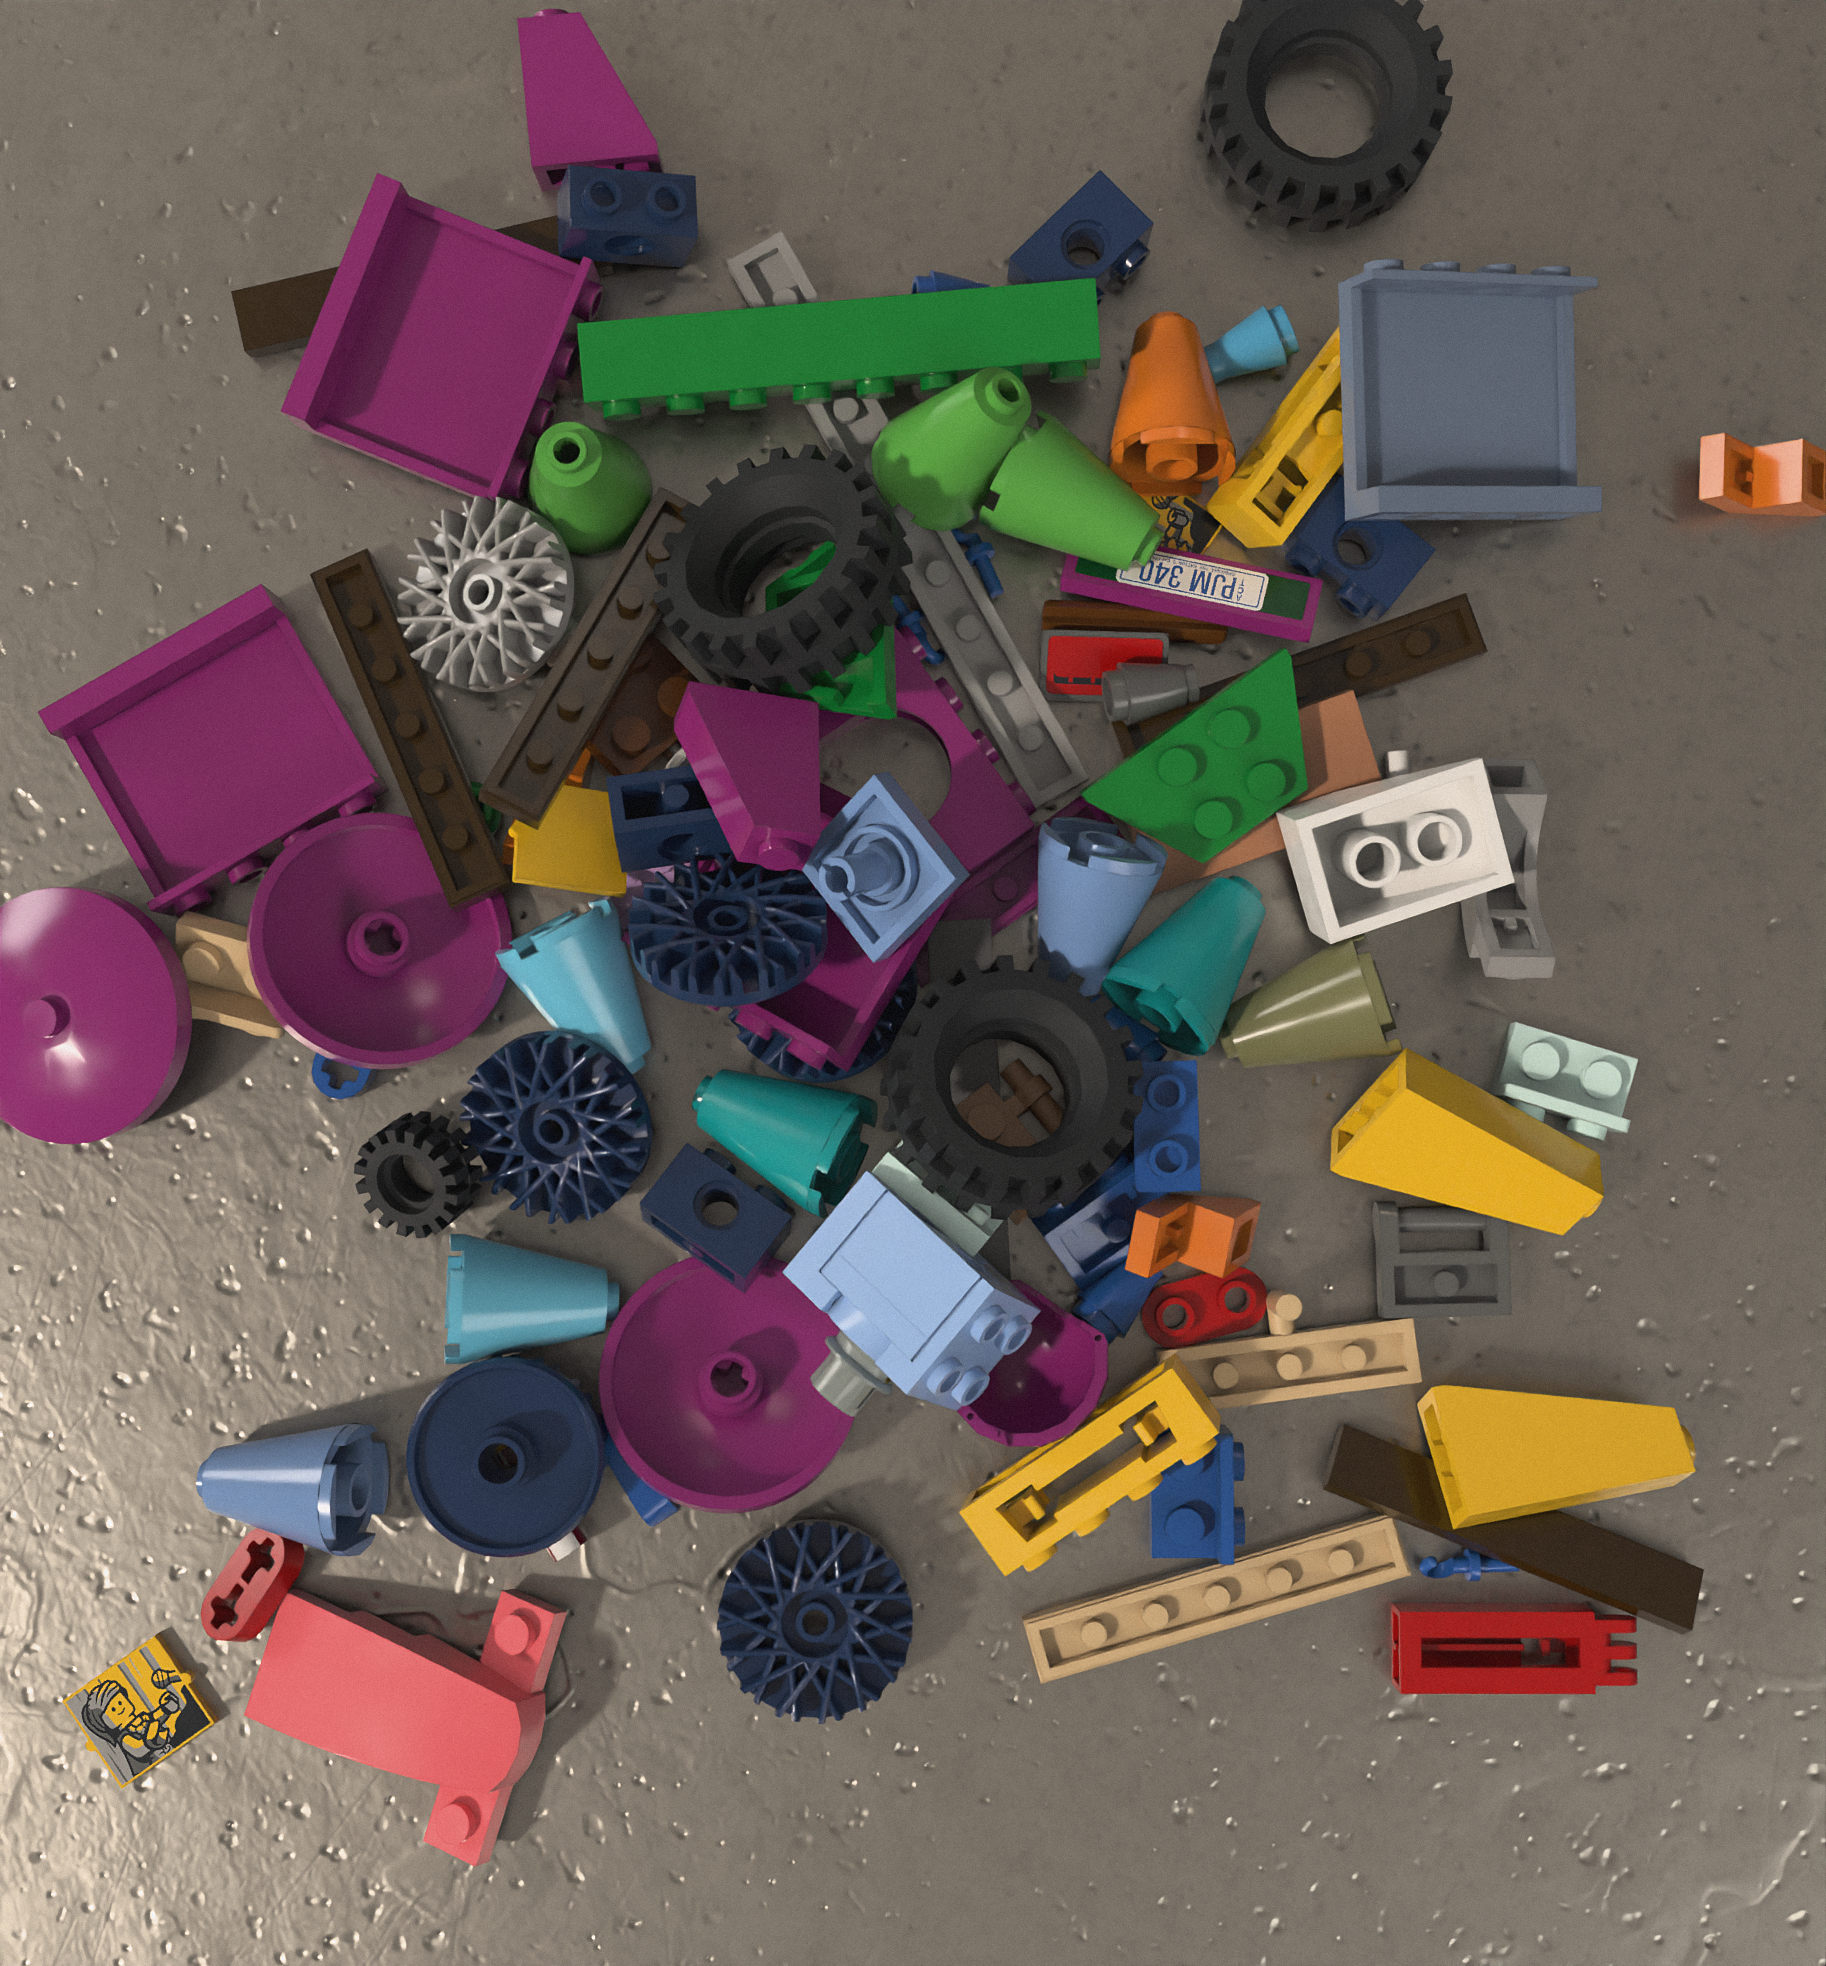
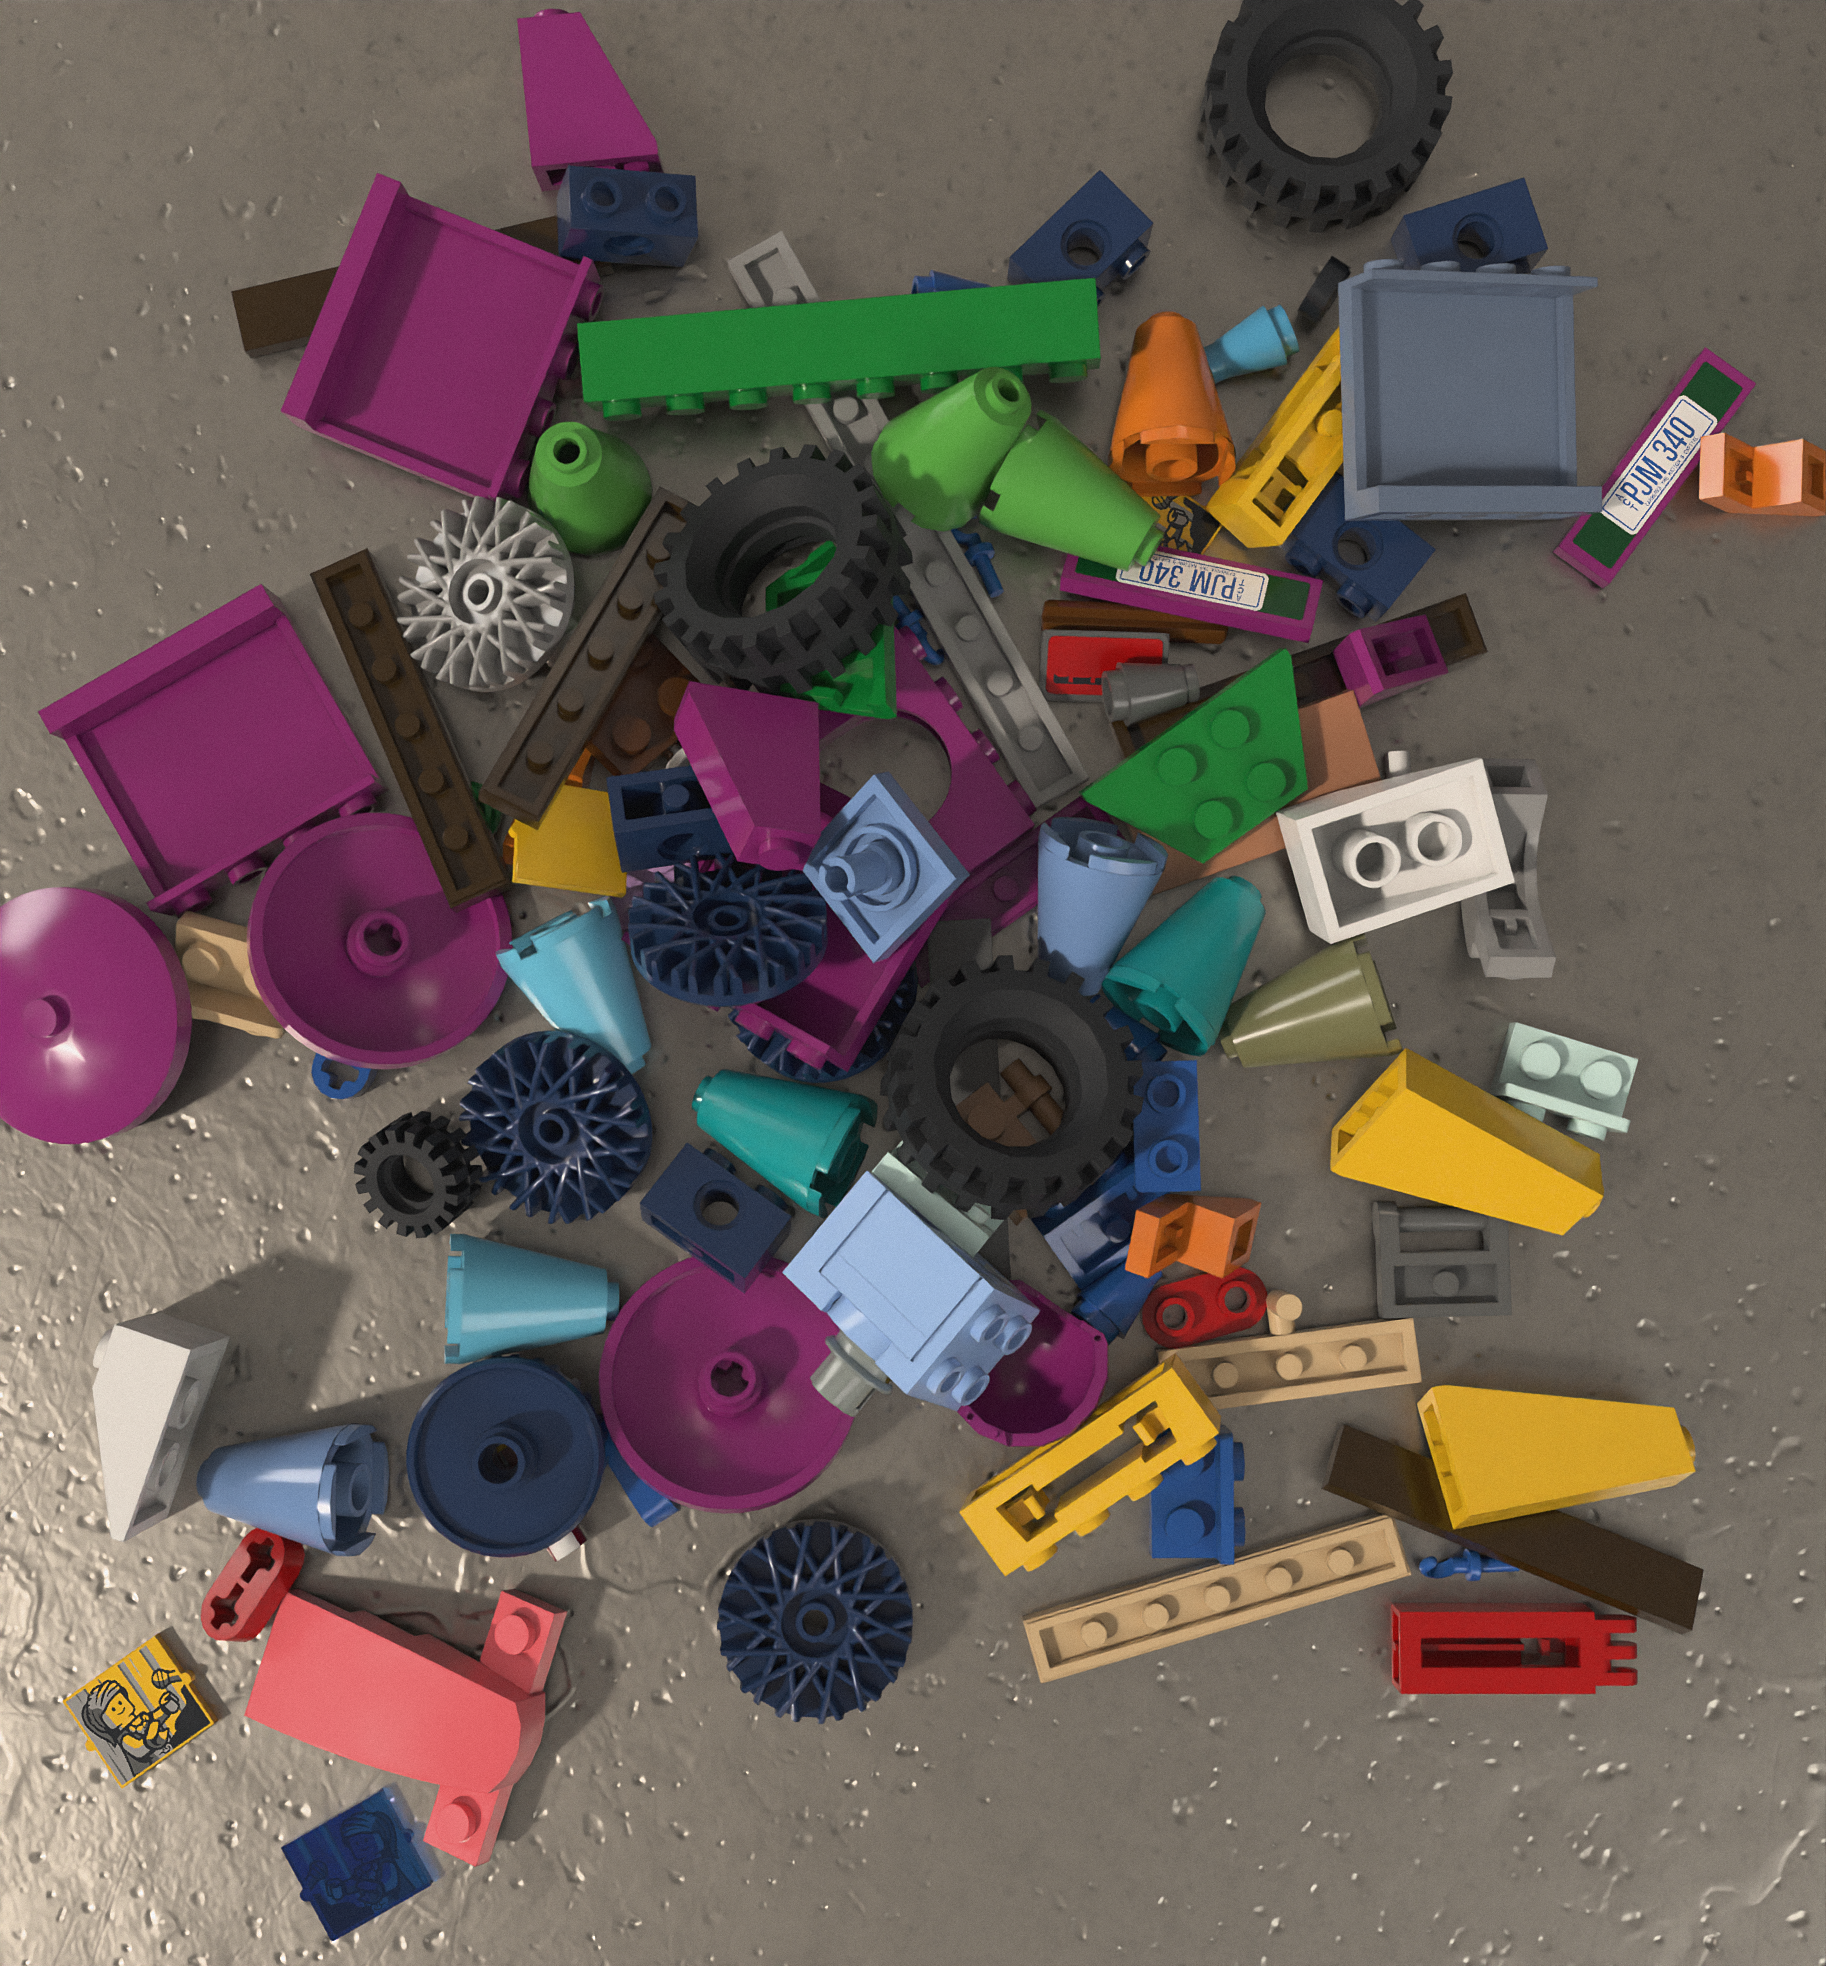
none -> white slope [92,1312,230,1542]
none -> clear blue piece [281,1788,433,1942]
none -> black tile [1297,256,1352,324]
none -> magenta slope [1332,614,1449,709]
none -> dark blue brick [1391,177,1548,274]
none -> tile [1553,347,1756,588]

